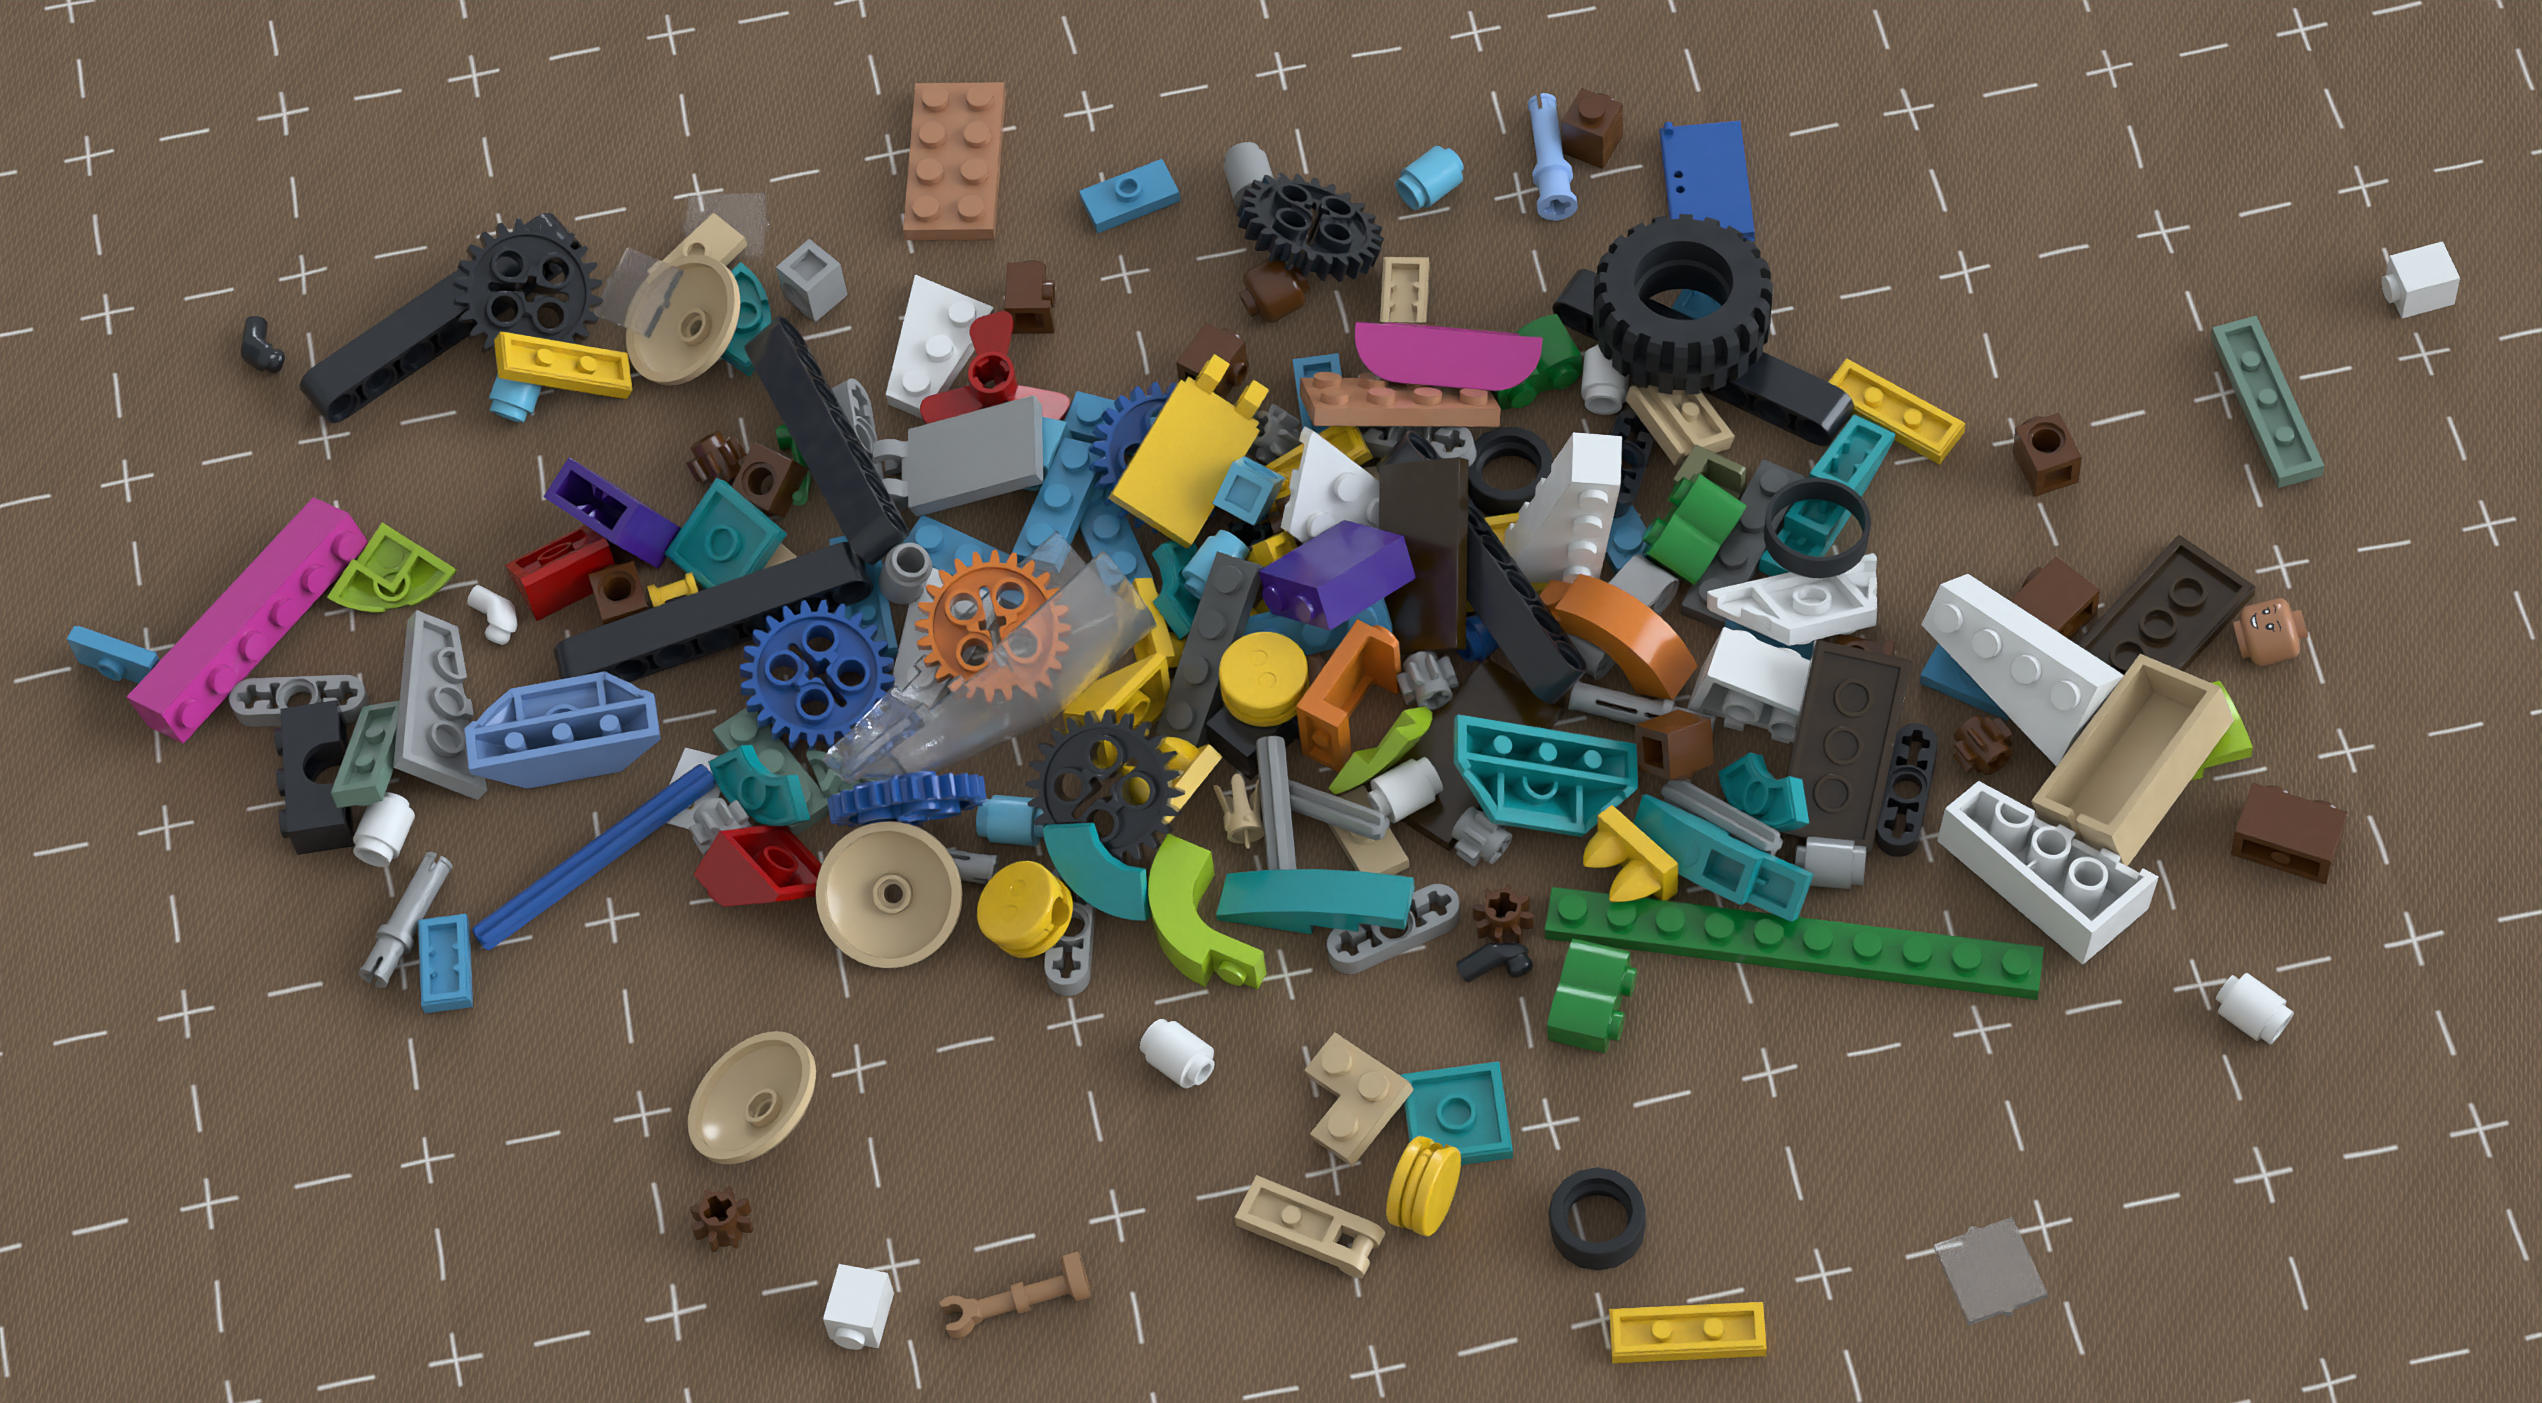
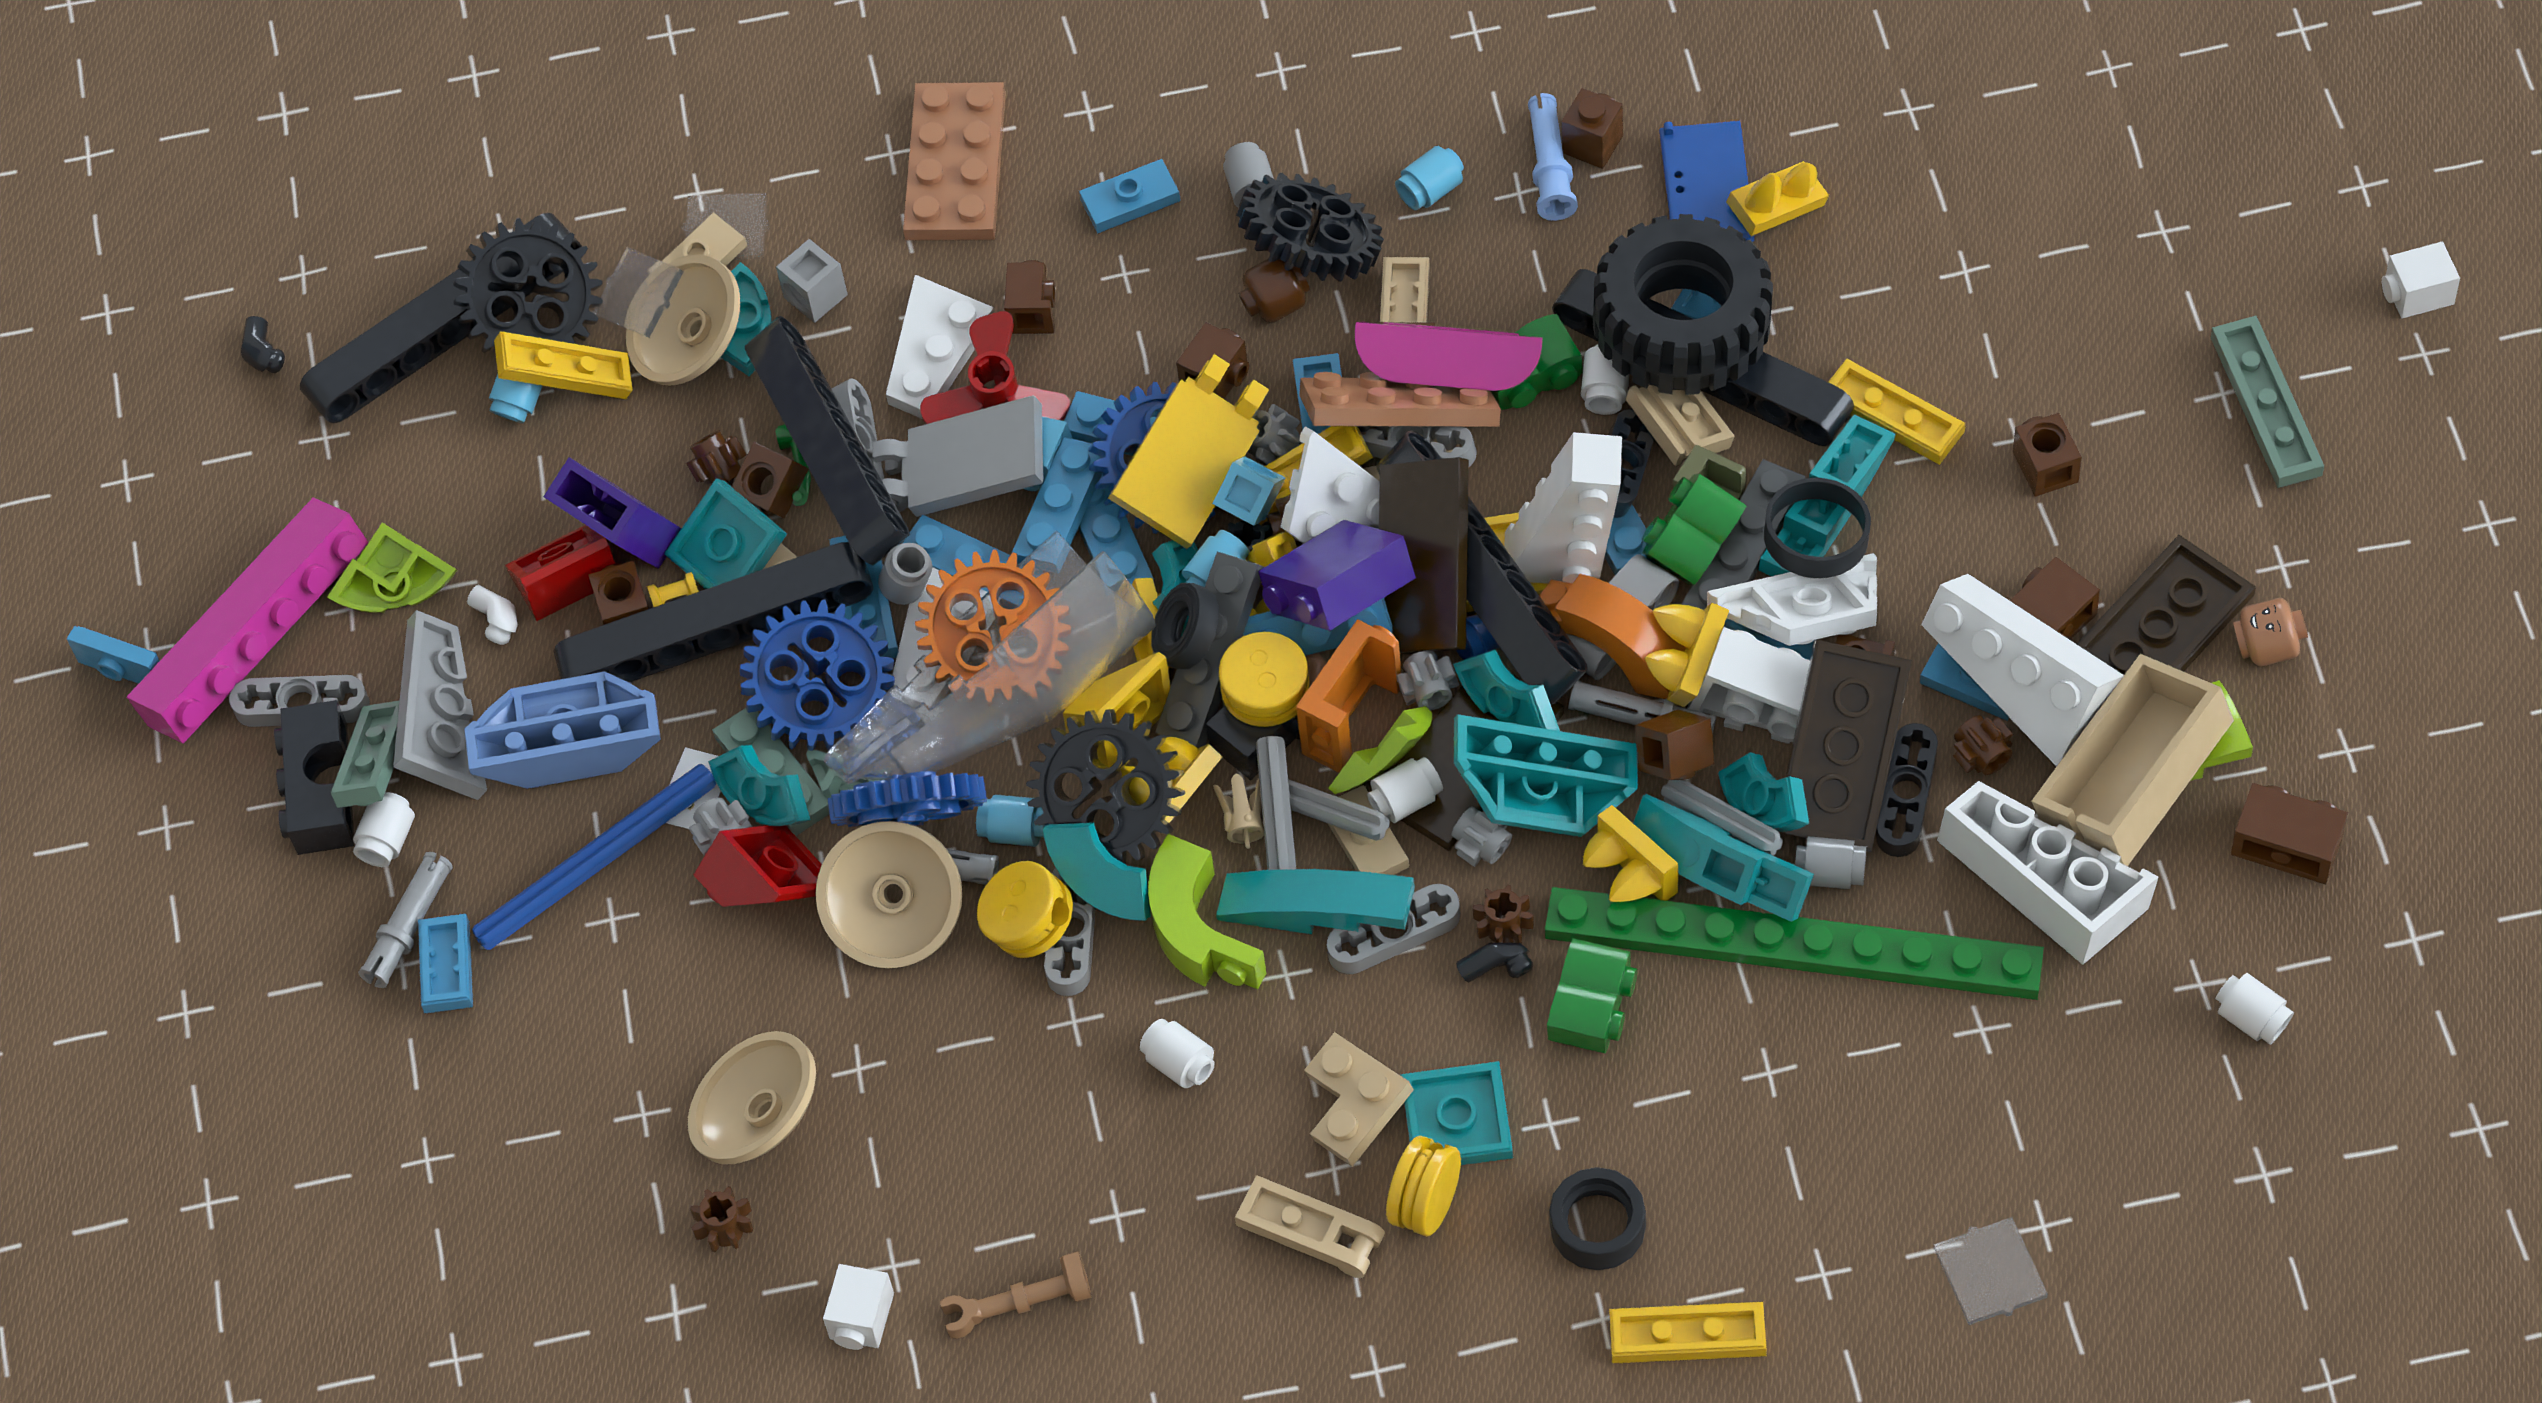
black tyre [1468,427,1553,516] -> none
none -> black tyre [1151,583,1219,669]
none -> teal tile [1453,650,1560,731]
none -> yellow tile [1645,603,1729,707]
none -> yellow tile [1726,161,1829,236]

